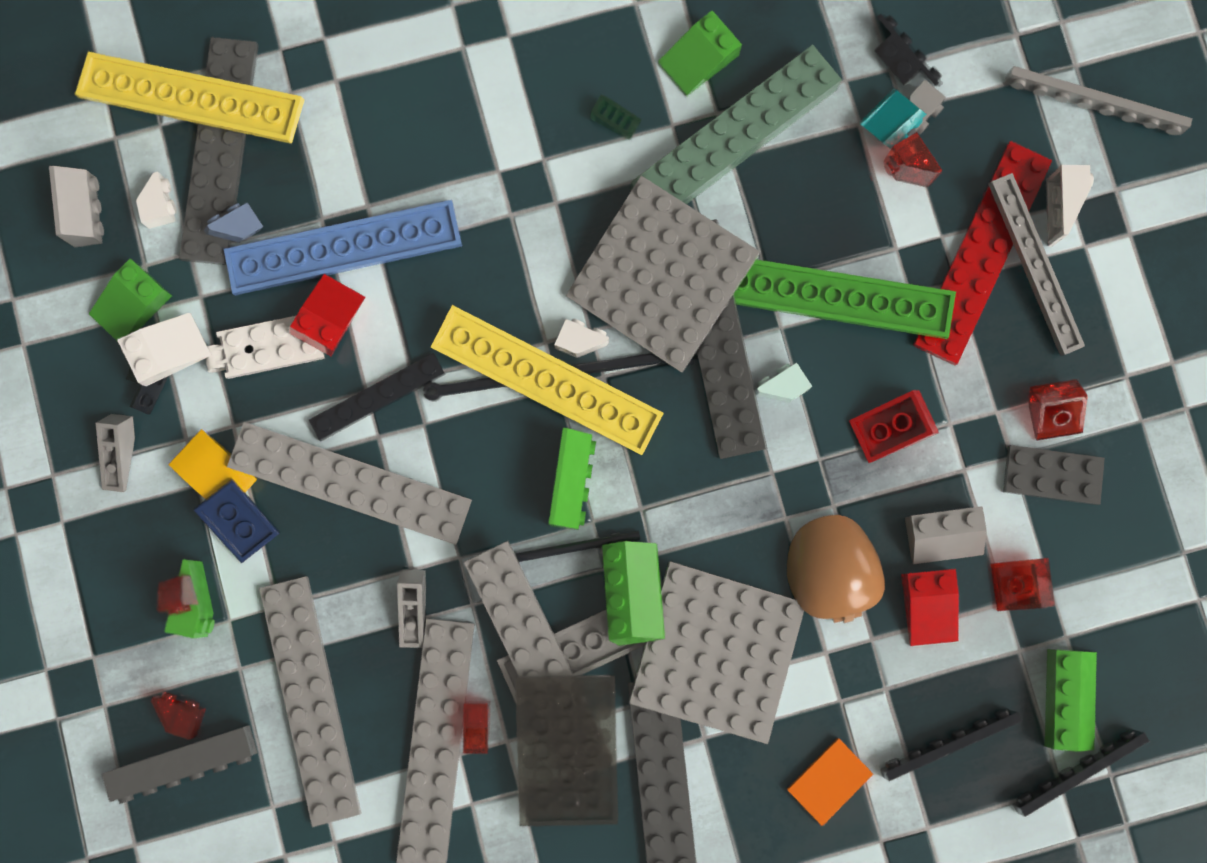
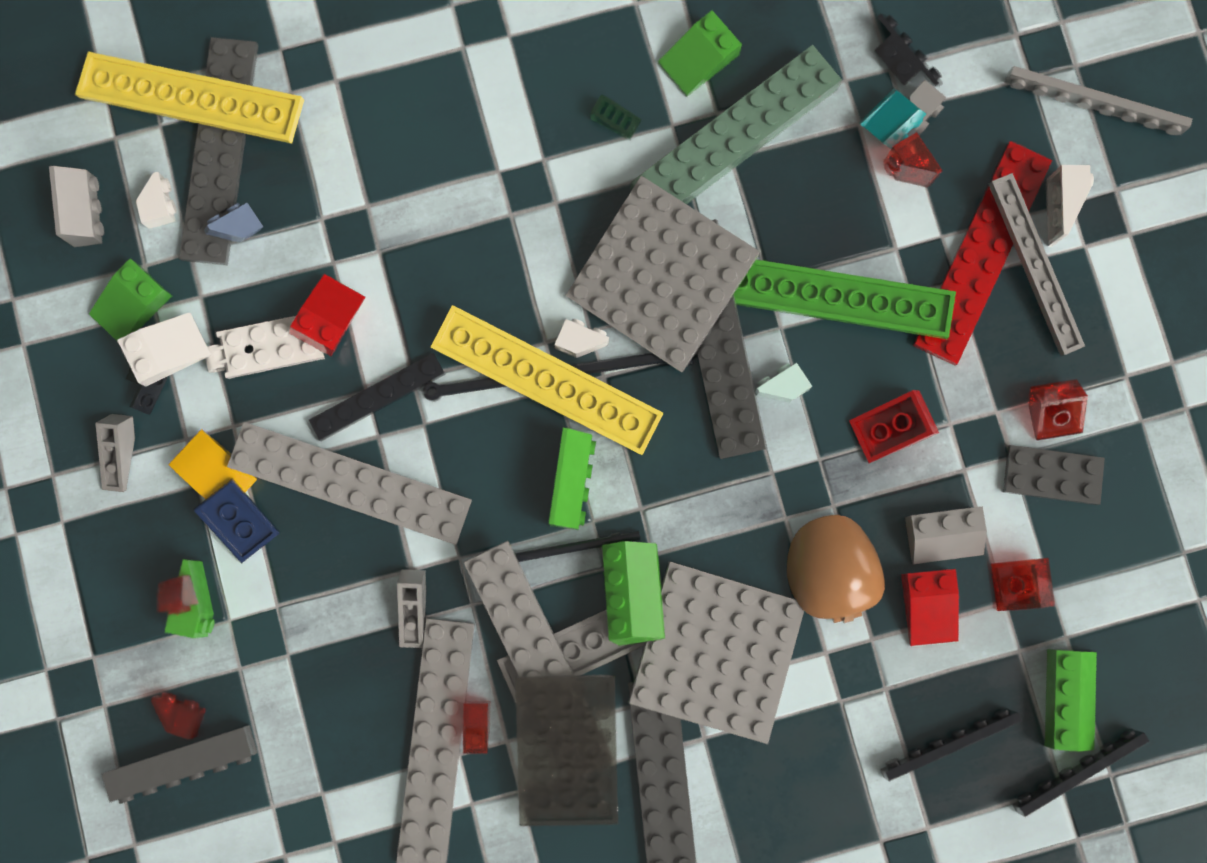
medium blue plate [224,200,462,295] -> none
light grey plate [259,577,362,827] -> none
orange tile [787,738,873,826] -> none

